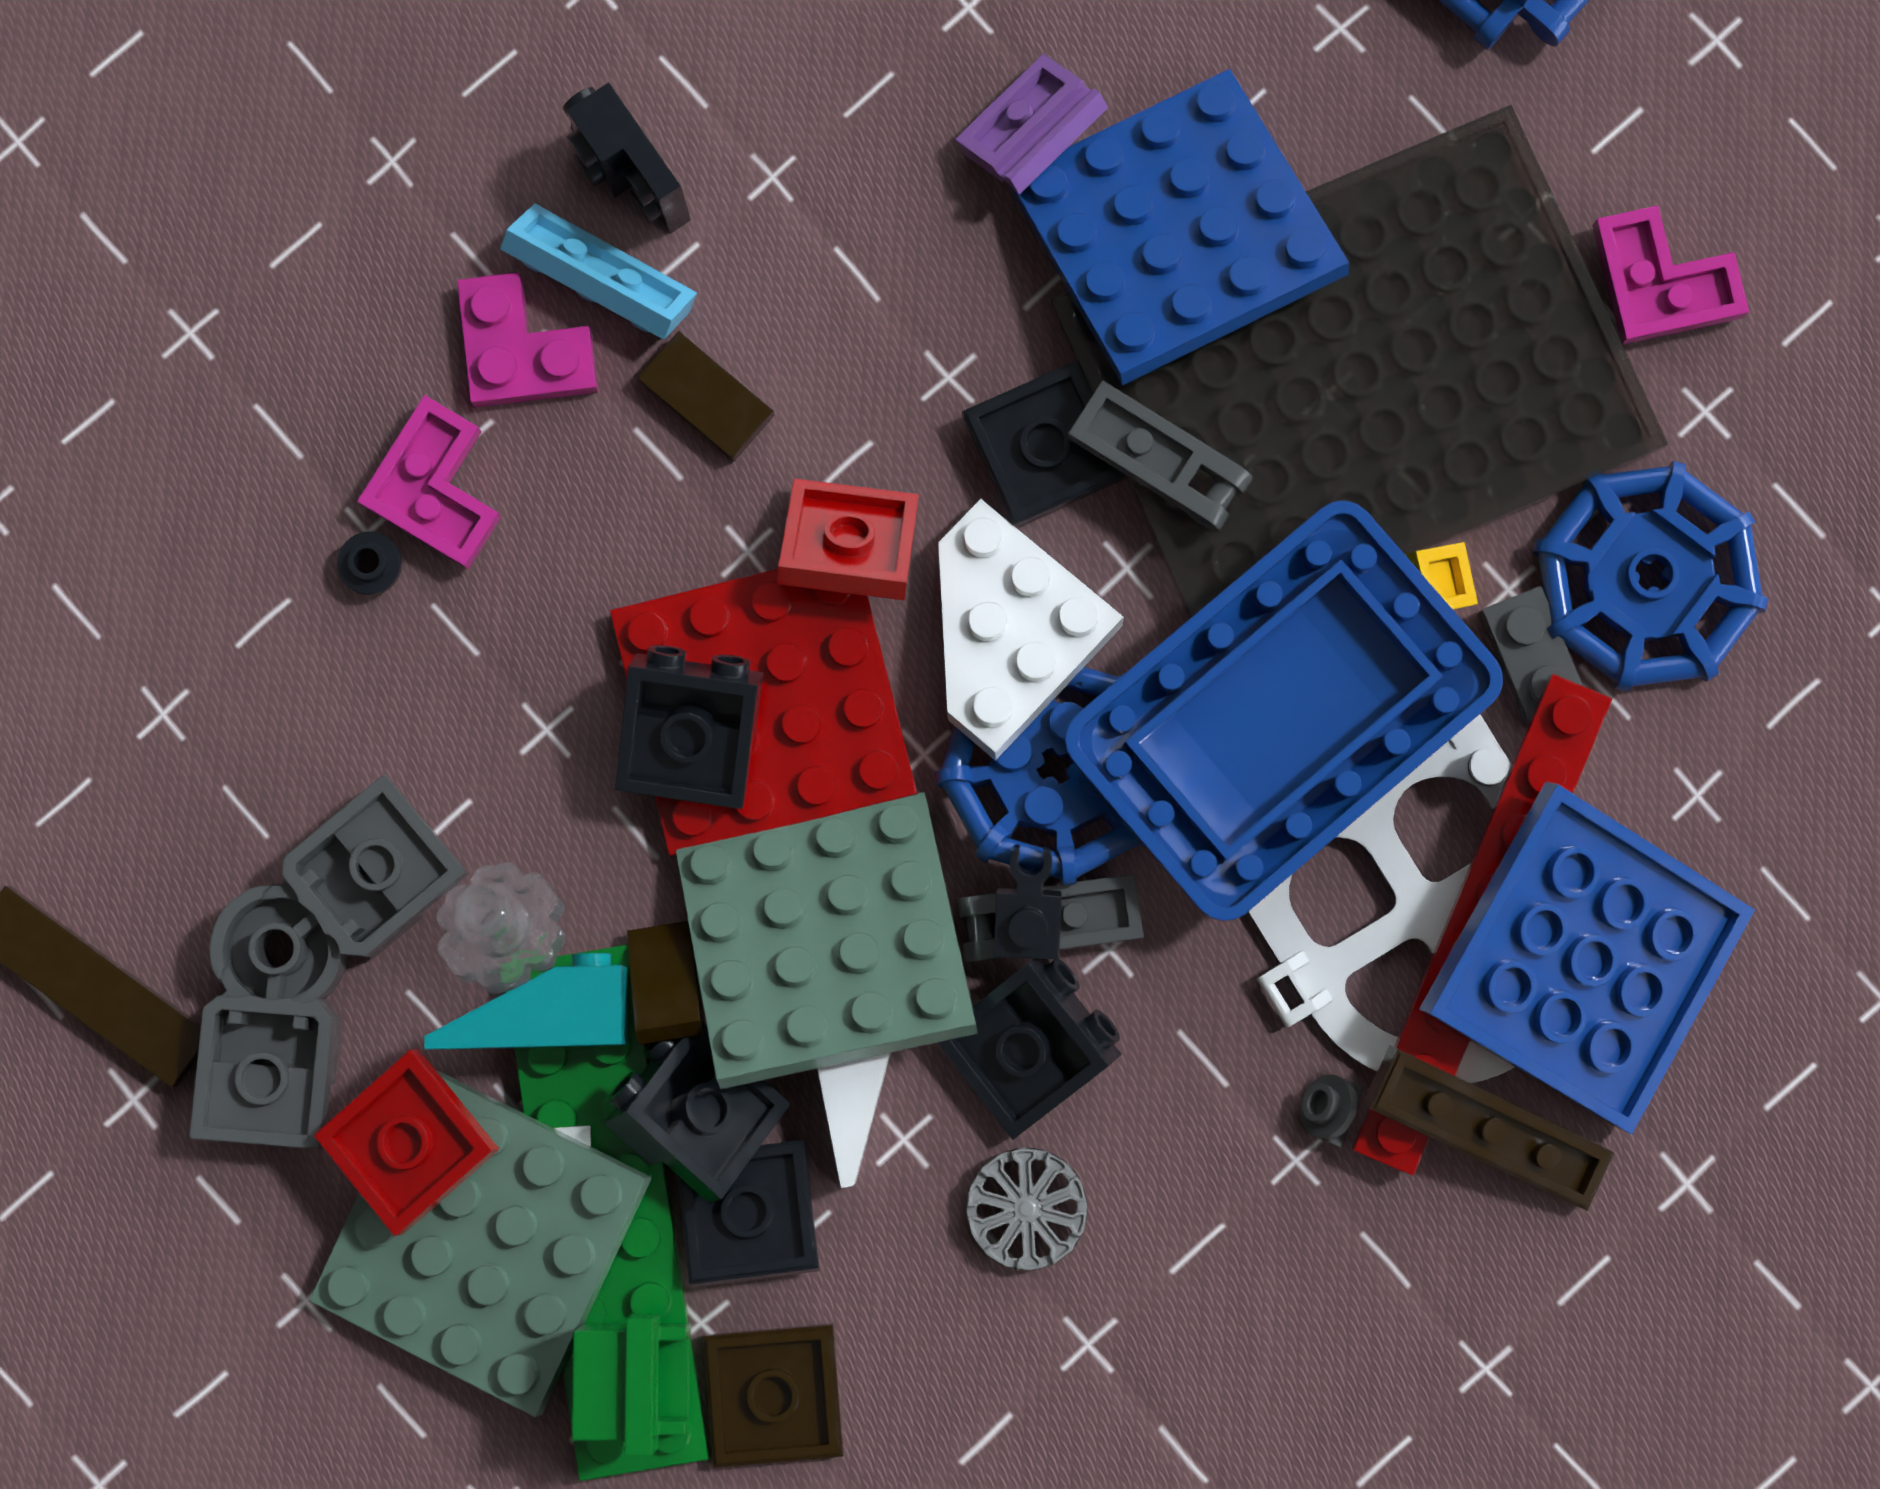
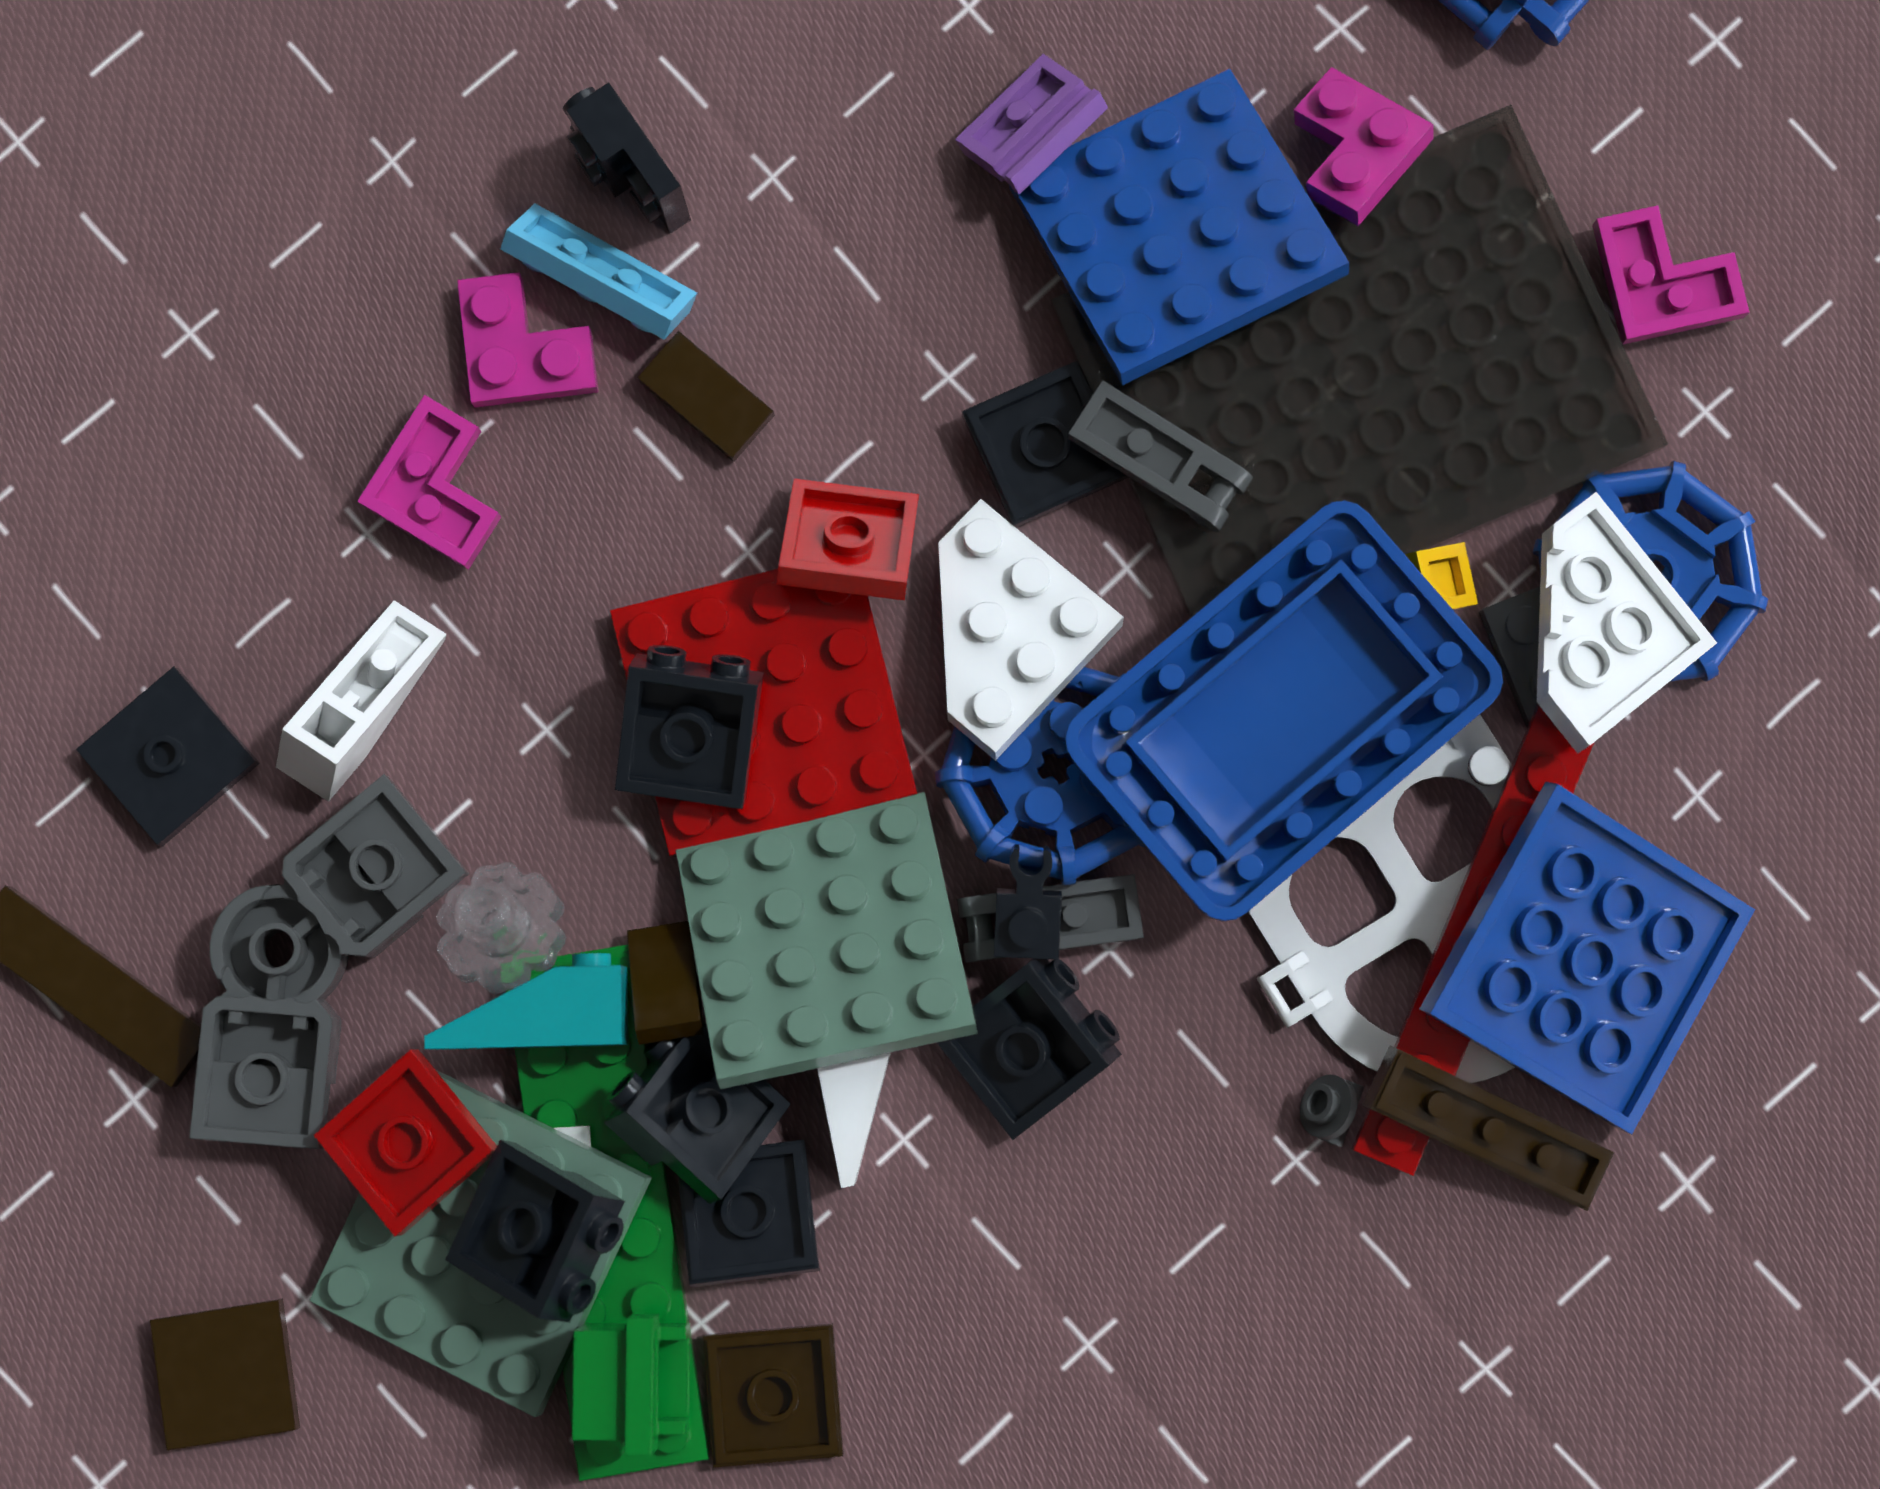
black plate [337,532,402,596] -> none
light grey wheel [966,1148,1087,1270] -> none
none -> black plate [76,666,260,846]
none -> dark brown tile [150,1298,300,1451]
none -> white slope [276,601,446,802]
none -> black plate [445,1140,625,1323]
none -> dark pink plate [1294,67,1434,226]
none -> white plate [1537,492,1717,754]

